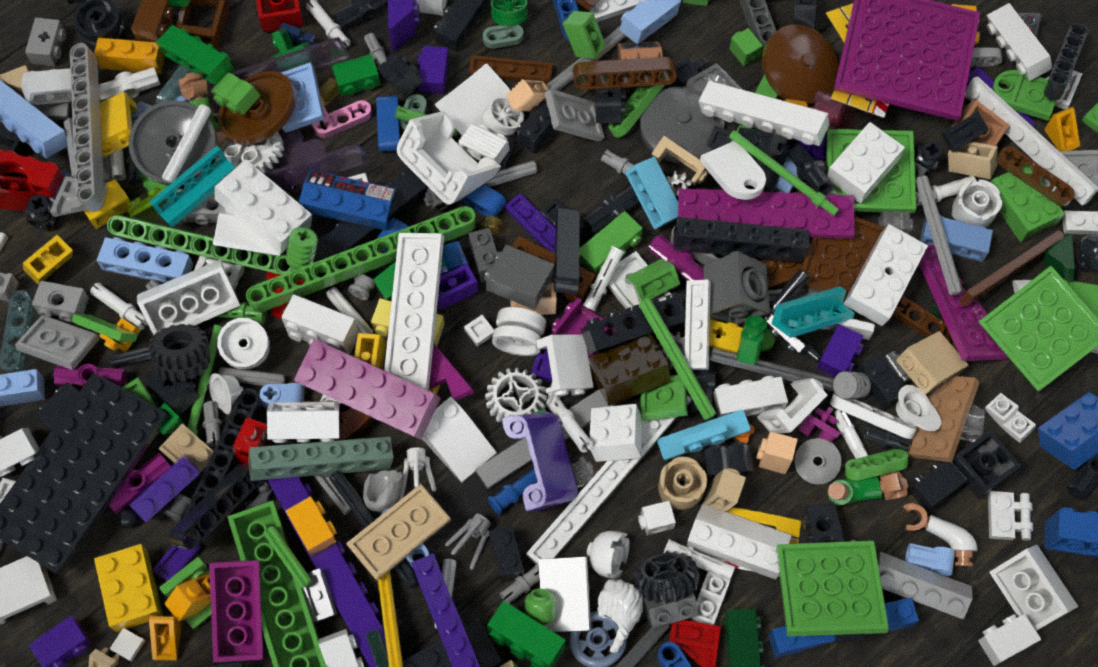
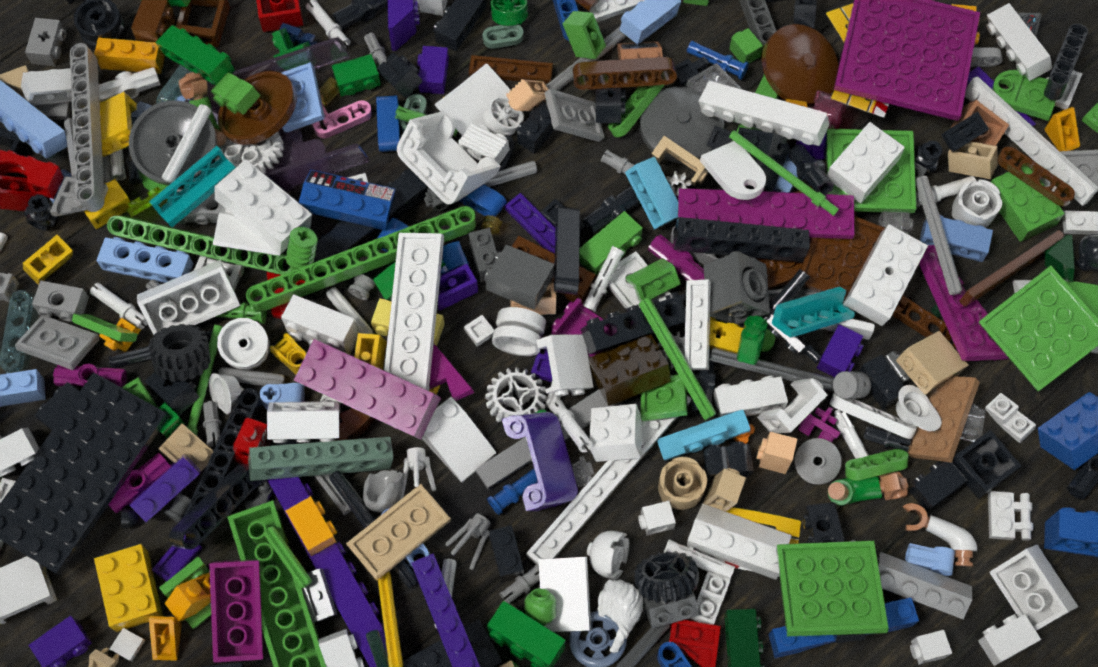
none -> yellow piece [269,333,306,374]
none -> blue pin [687,41,749,80]
none -> white brick [910,630,952,665]

